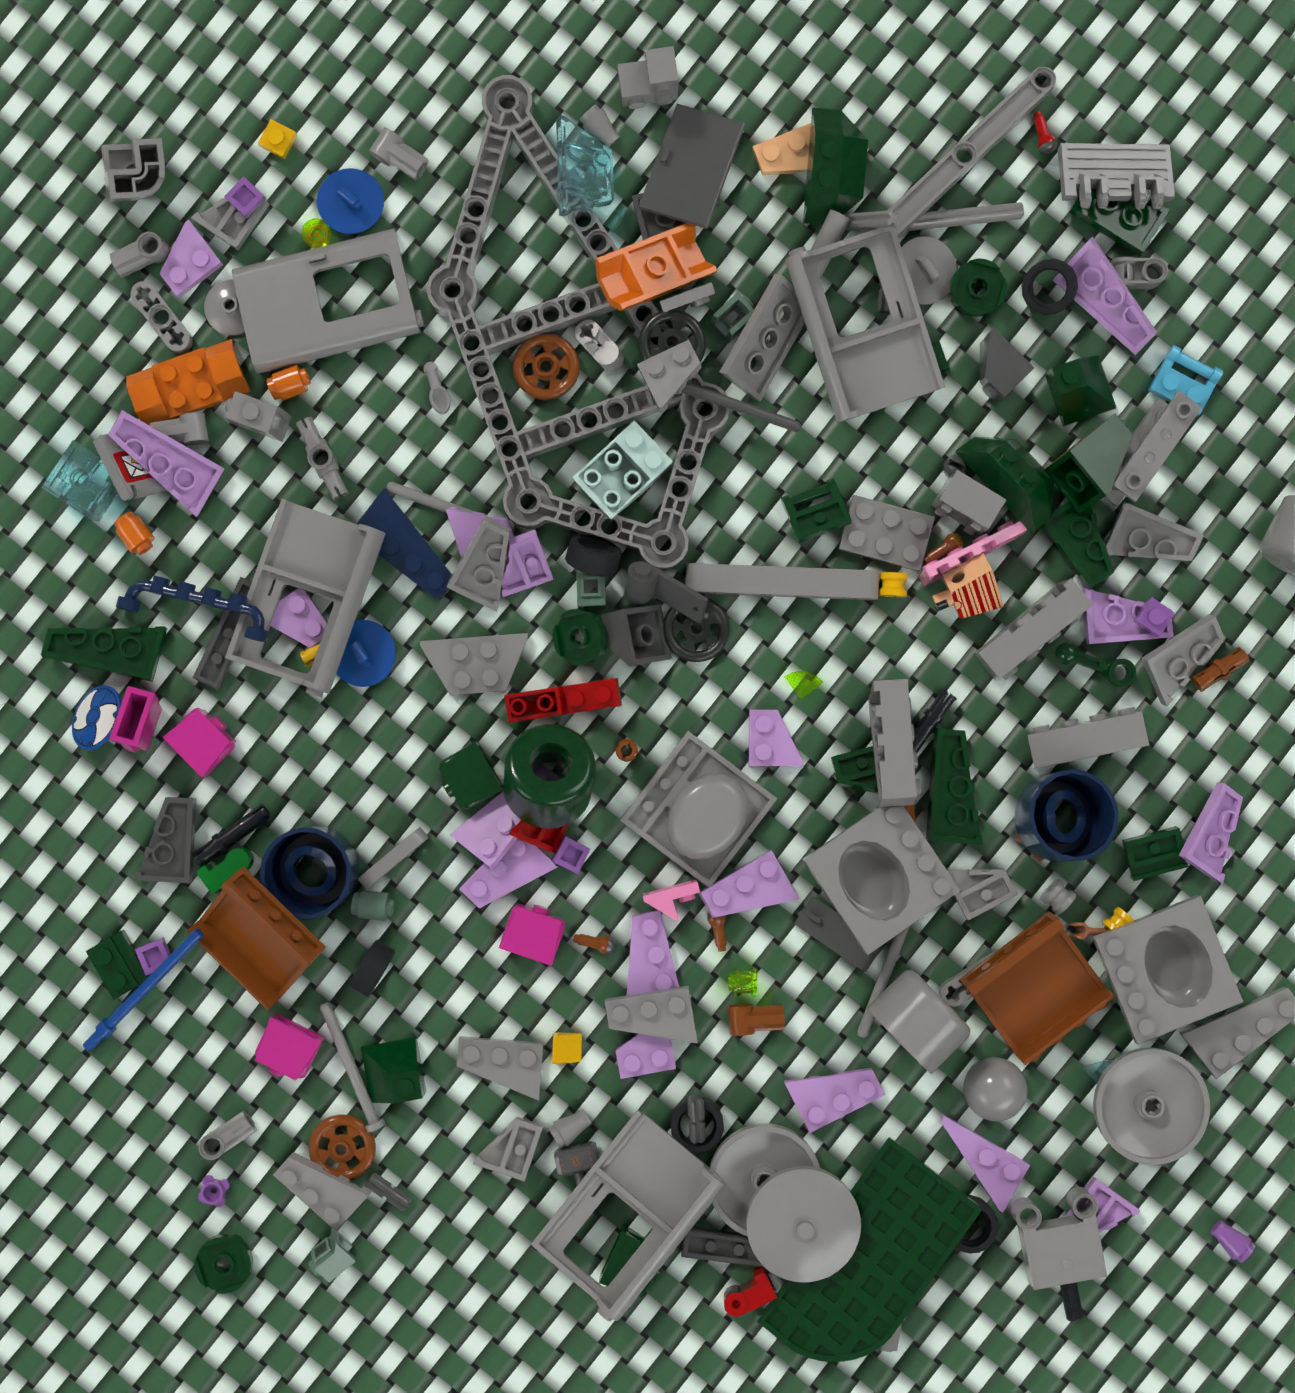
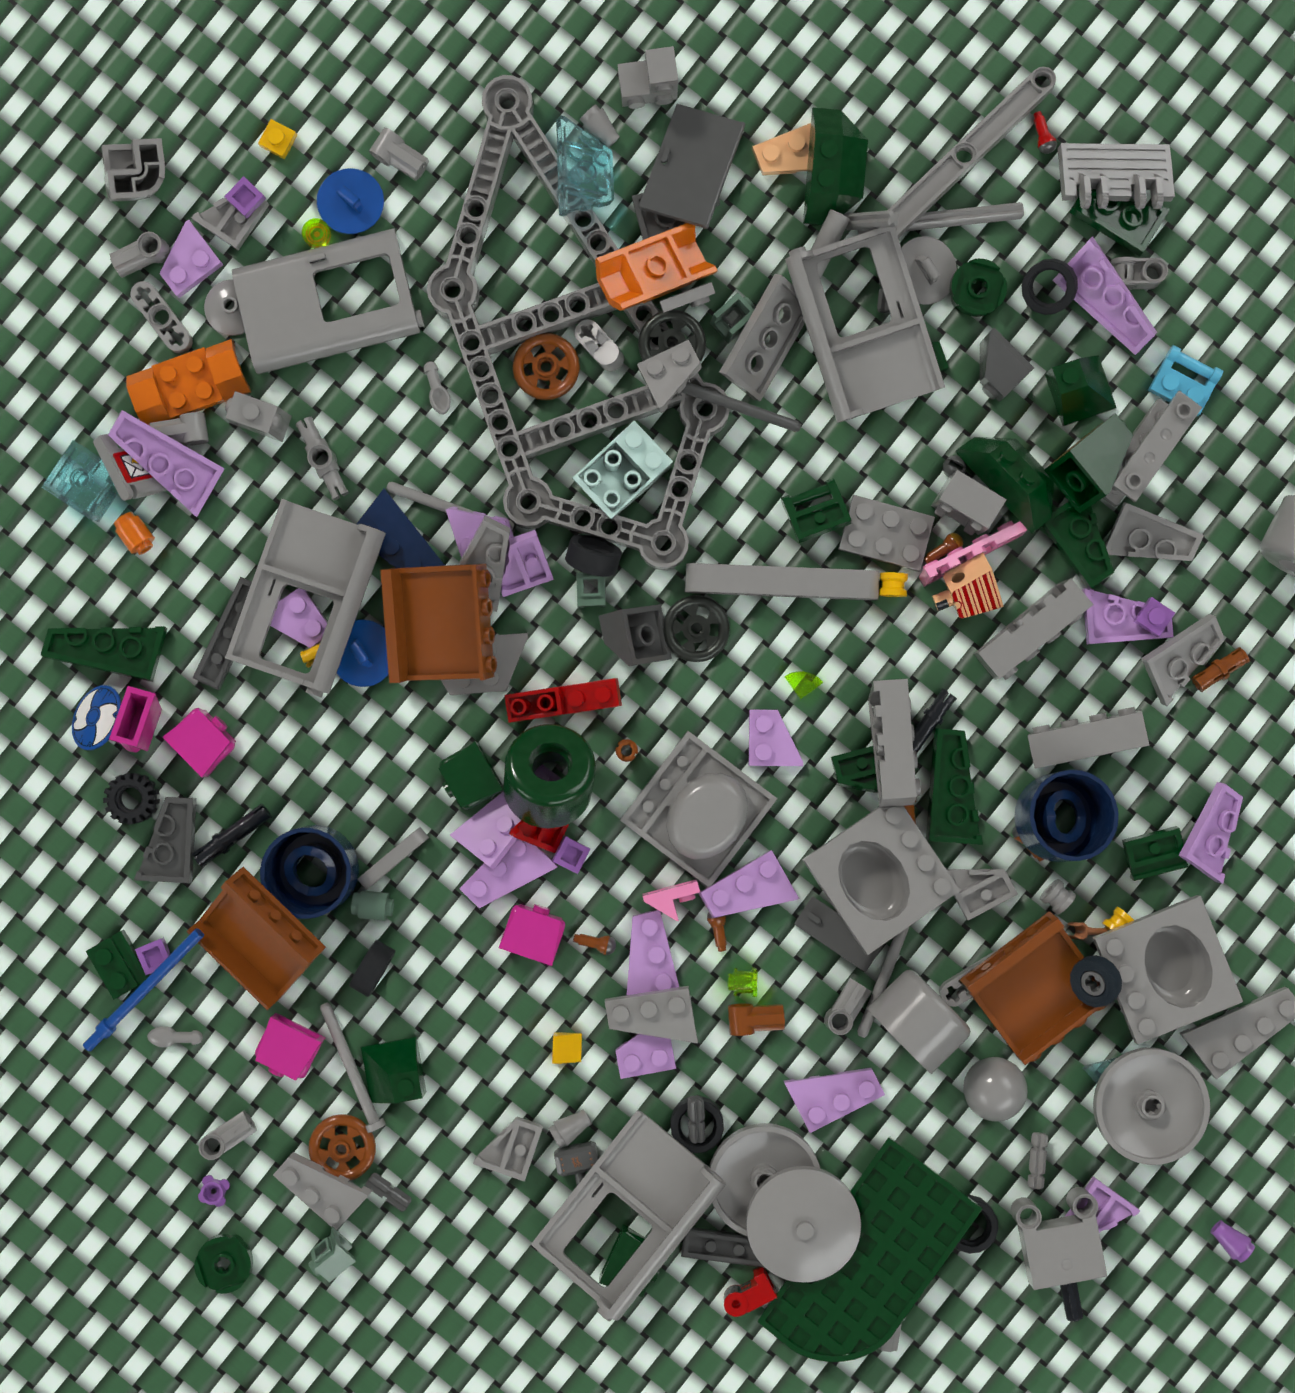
dark blue bar [116,576,269,643] -> none
green leg [196,847,254,895] -> none
orange brick [266,365,311,400] -> none
light grey wing [457,1036,544,1101] -> none
dark green plate [553,608,607,665] -> none
dark grey door [624,561,708,624] -> none
lavender wing [940,1114,1030,1212] -> none
dark green piece [1055,642,1136,687] -> none
none -> black tyre [103,773,160,824]
none -> light grey piece [147,1026,203,1047]
none -> dark orange panel [380,563,497,683]
none -> light grey piece [824,978,872,1035]
none -> light grey axle [1027,1132,1048,1189]
none -> black bush [1070,955,1122,1007]

